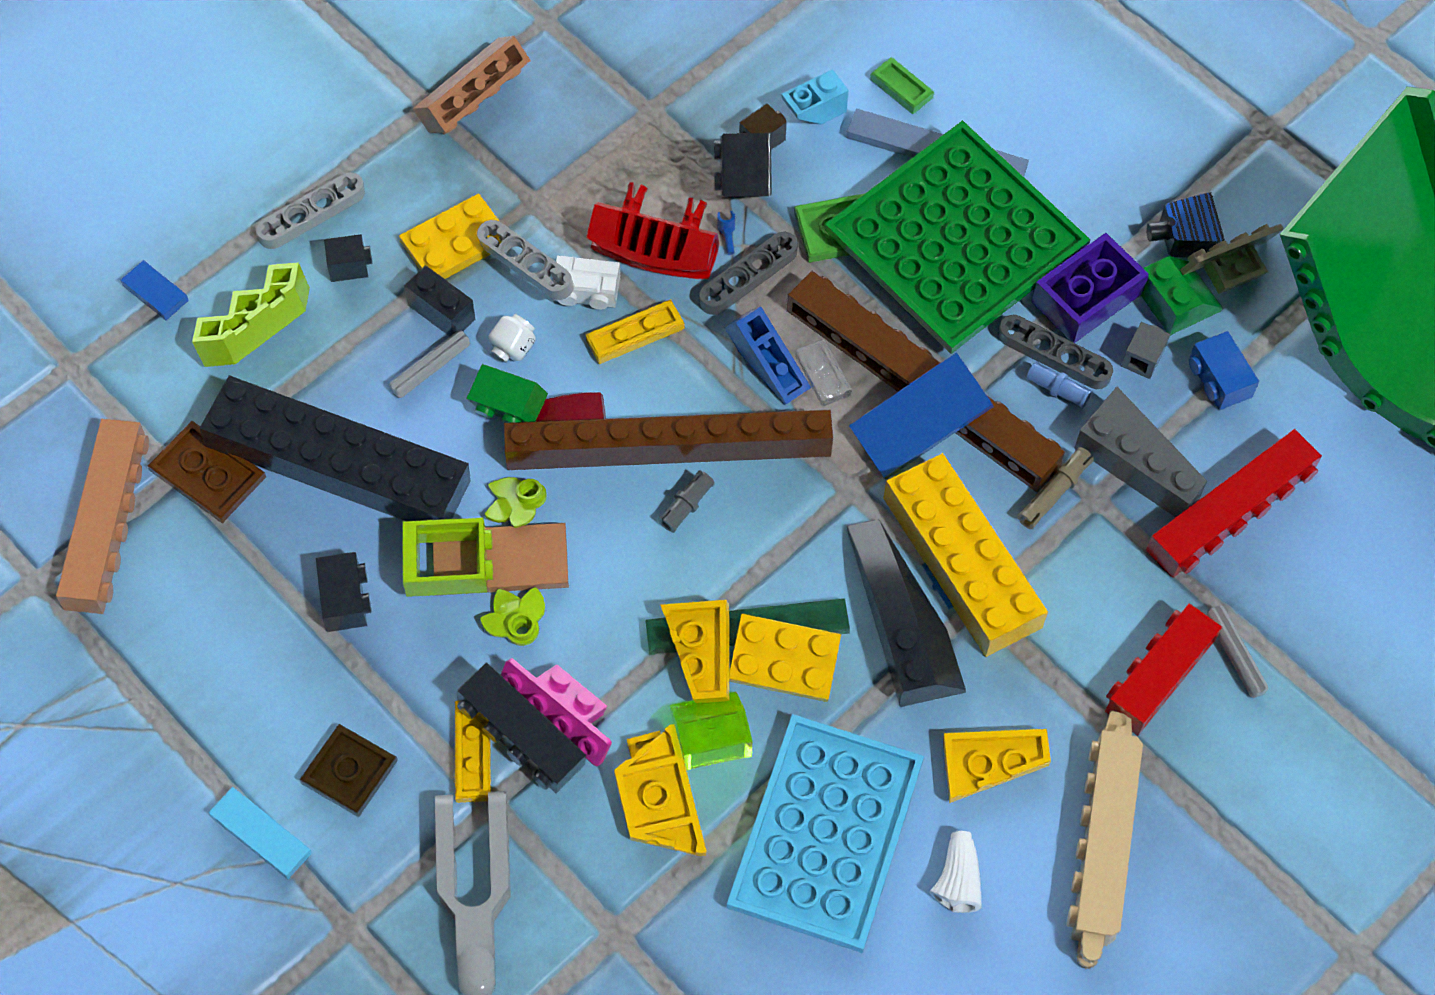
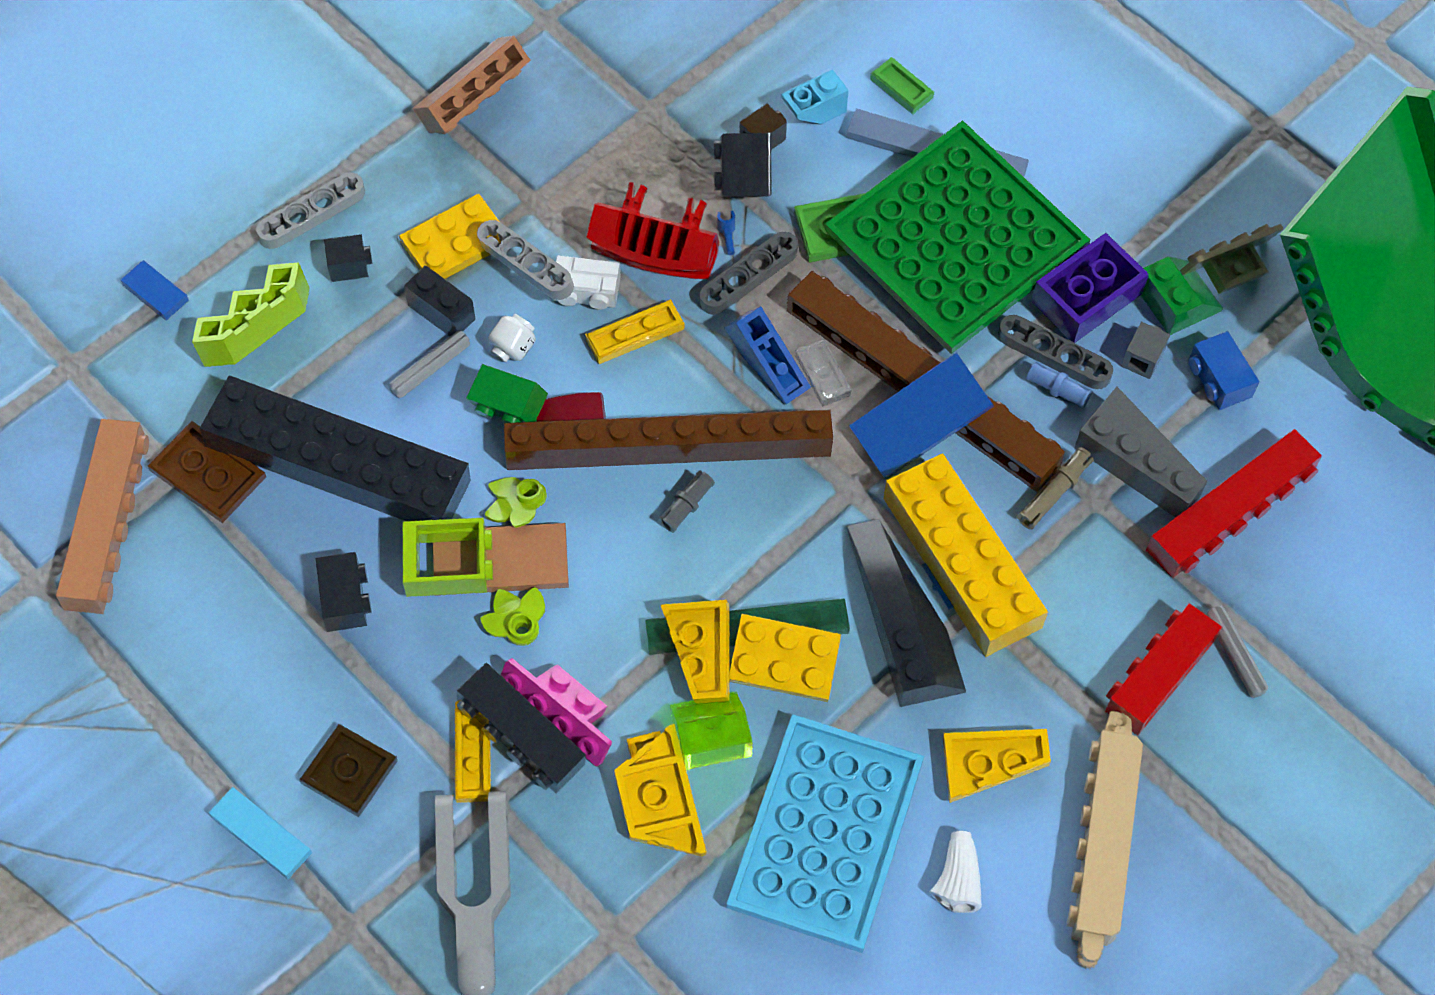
black torso [1146,192,1225,258] -> none

